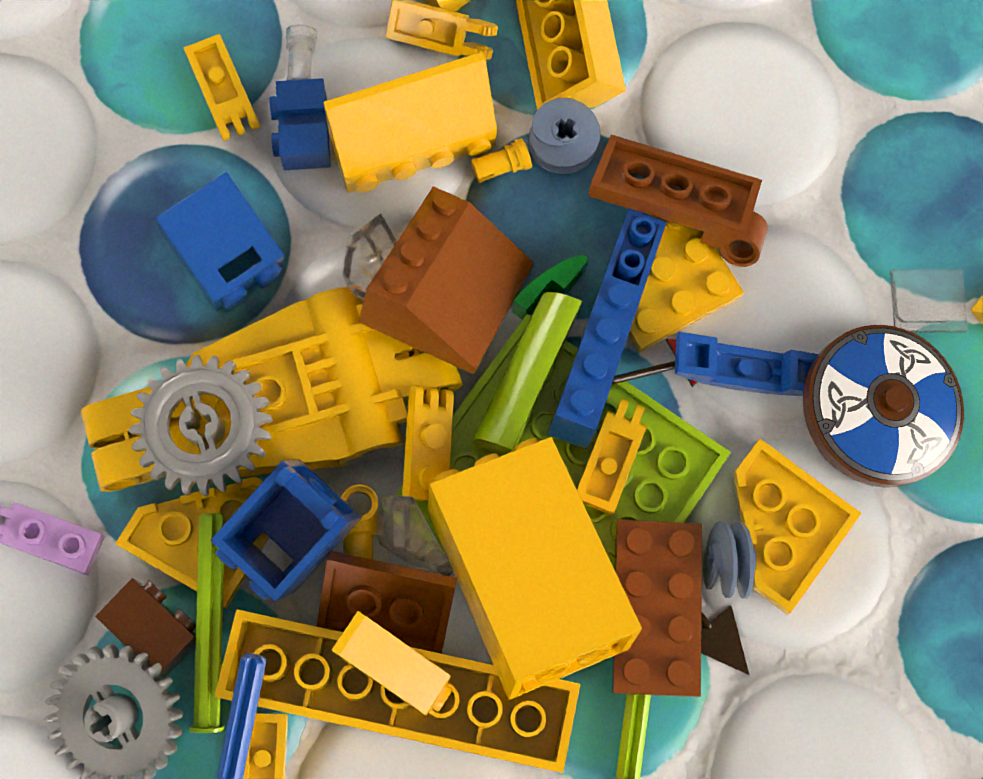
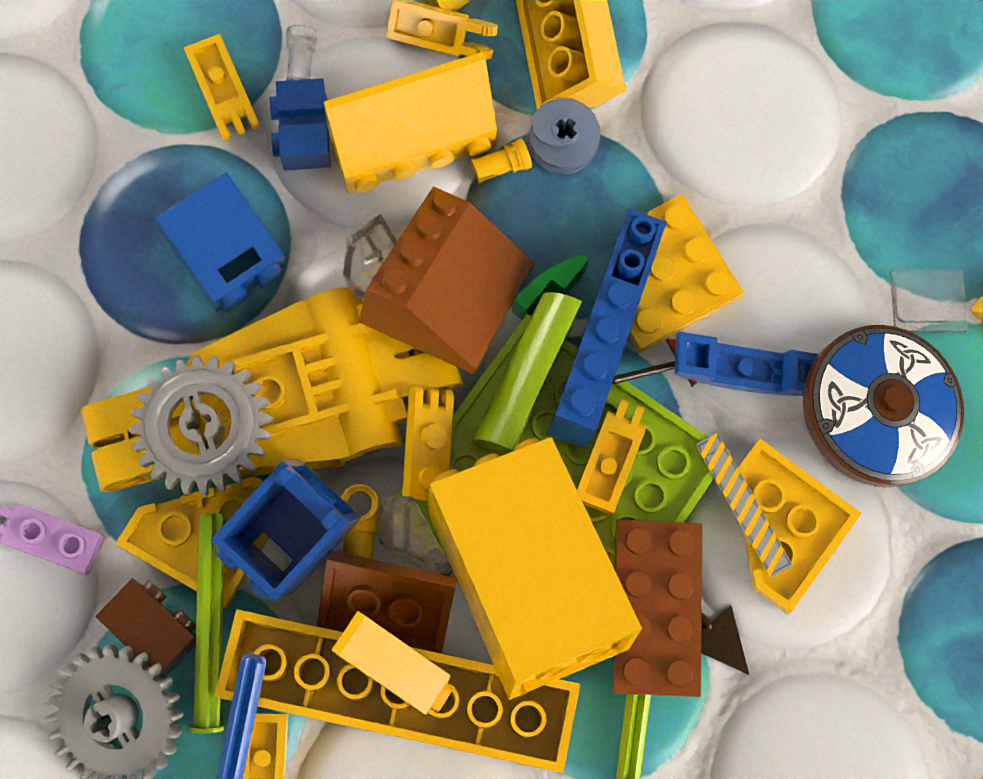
dark orange hinge [588,135,768,267] -> none
sand blue piece [704,521,756,599] -> none
none -> sticker [696,433,792,577]

